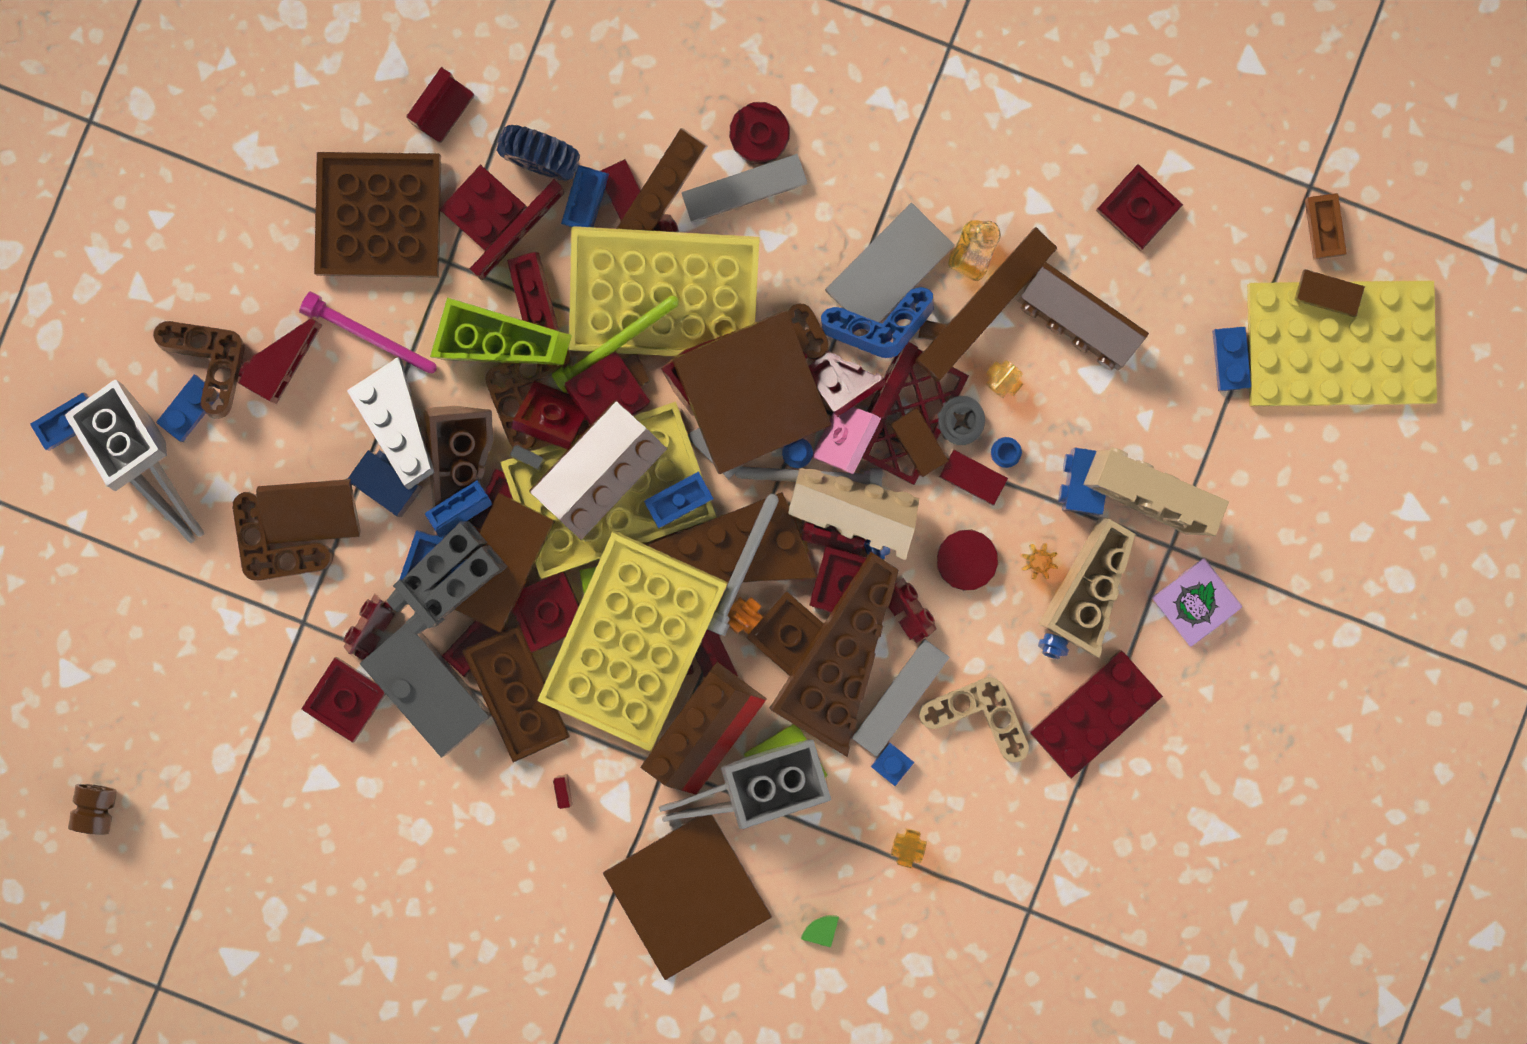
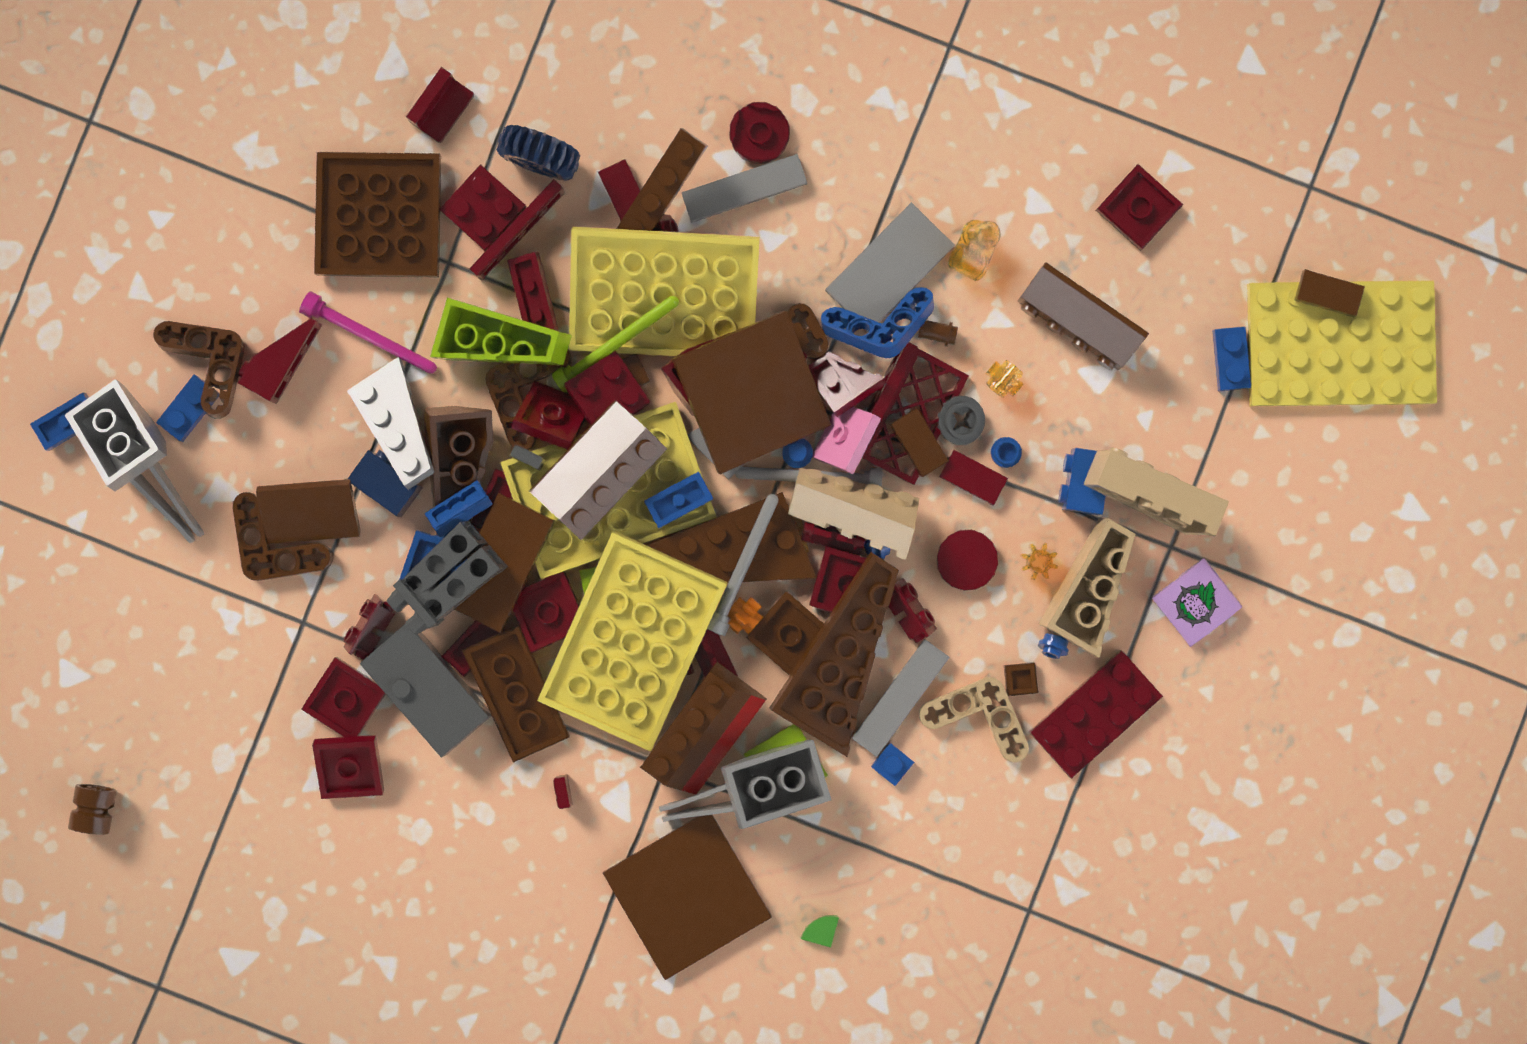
blue plate [561,165,609,228] -> none
clear yellow gear [890,828,927,869] -> none
reddish brown tile [915,227,1058,382] -> none
dark orange plate [1305,193,1347,260] -> none
none -> dark red plate [312,735,384,799]
none -> reddish brown tile [1003,662,1038,696]

